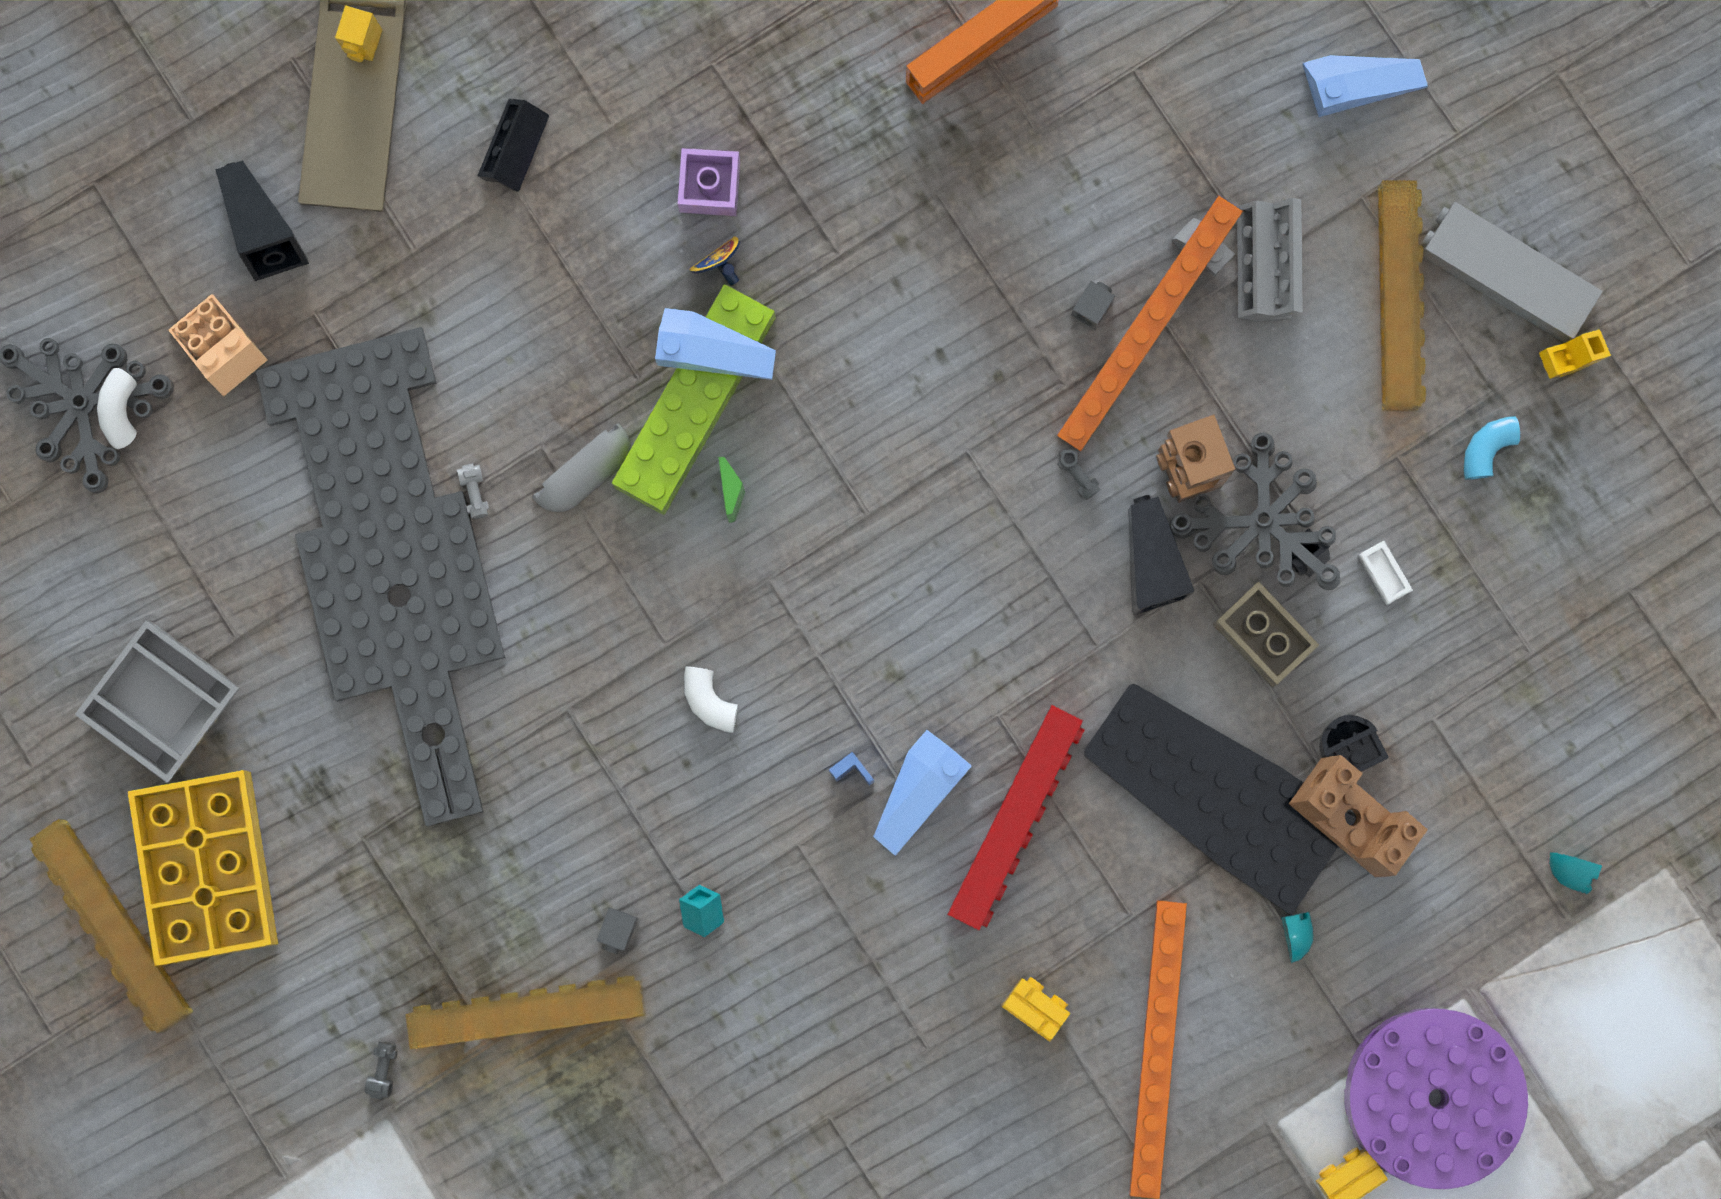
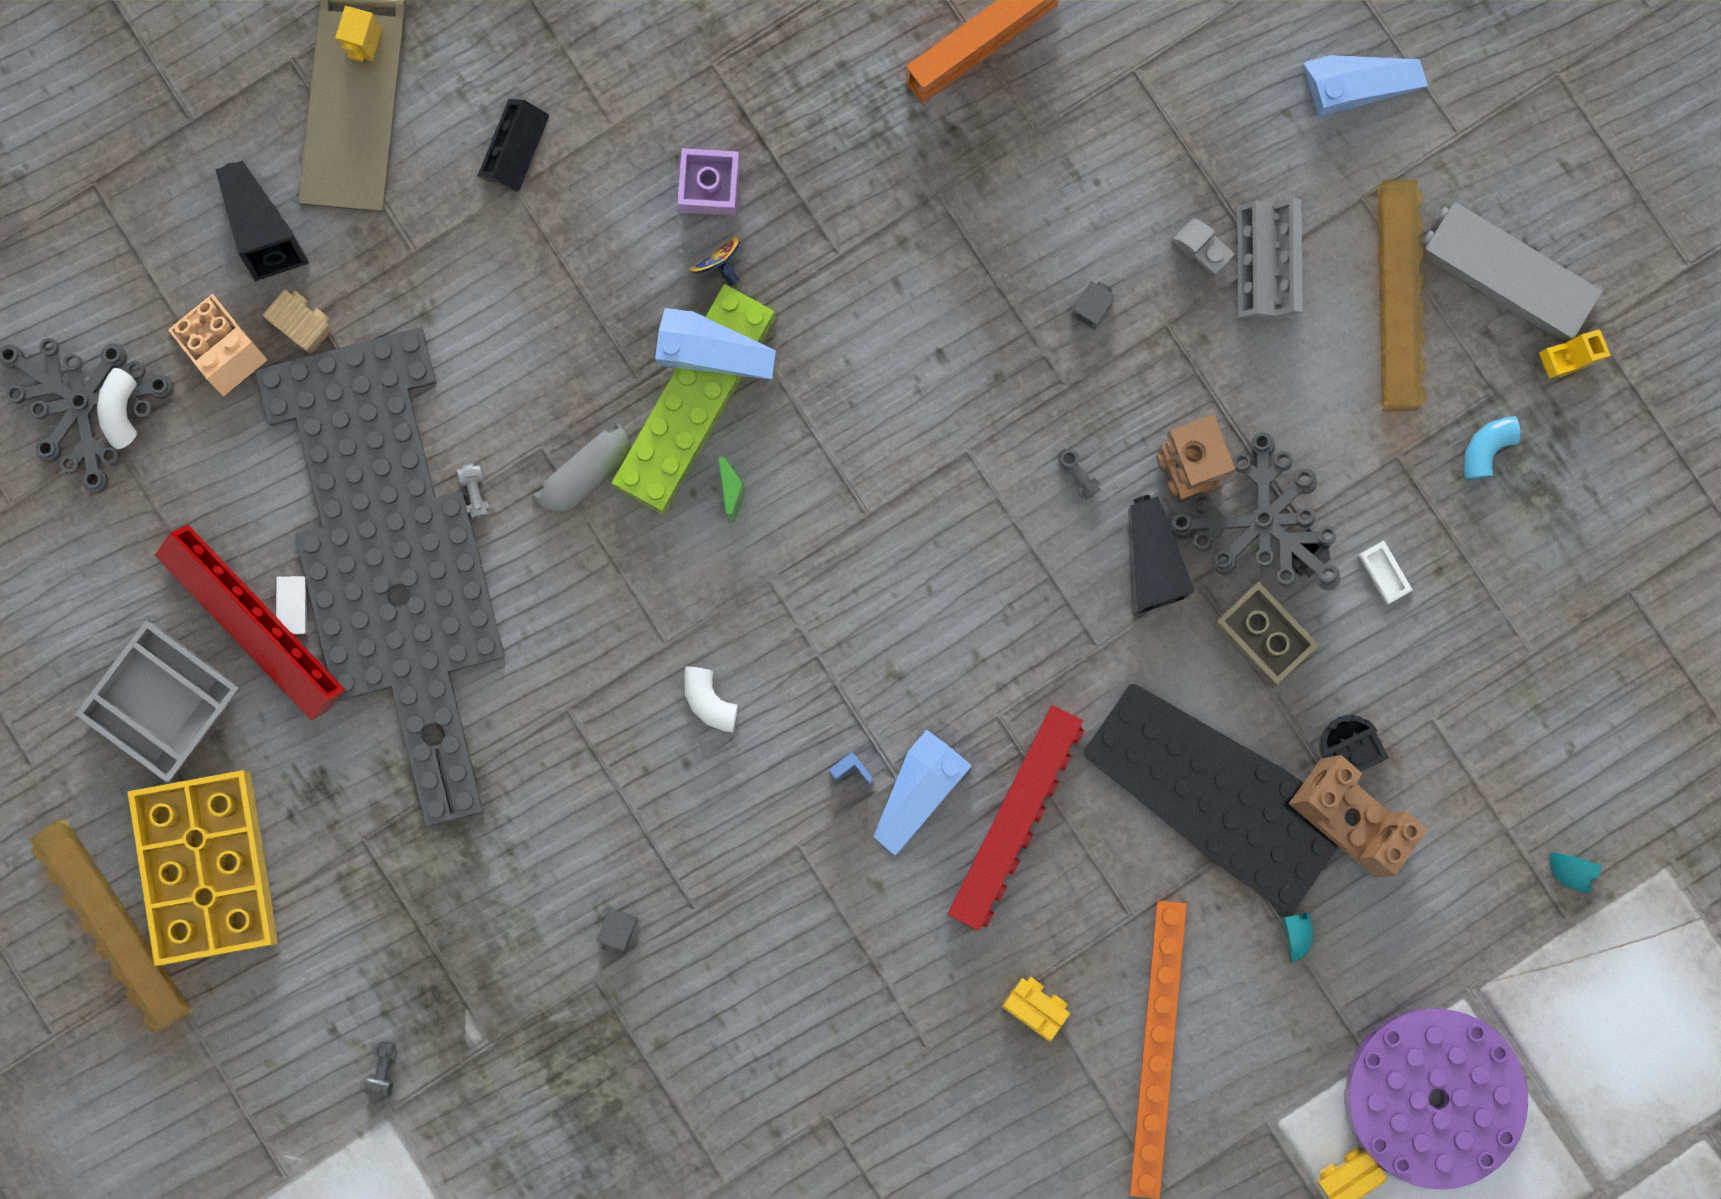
clear yellow brick [405,975,646,1049] -> none
teal panel [679,885,724,937] -> none
orange plate [1057,196,1243,452] -> none
none -> red brick [155,525,345,721]
none -> tan brick [263,289,332,355]
none -> white tile [276,576,307,635]

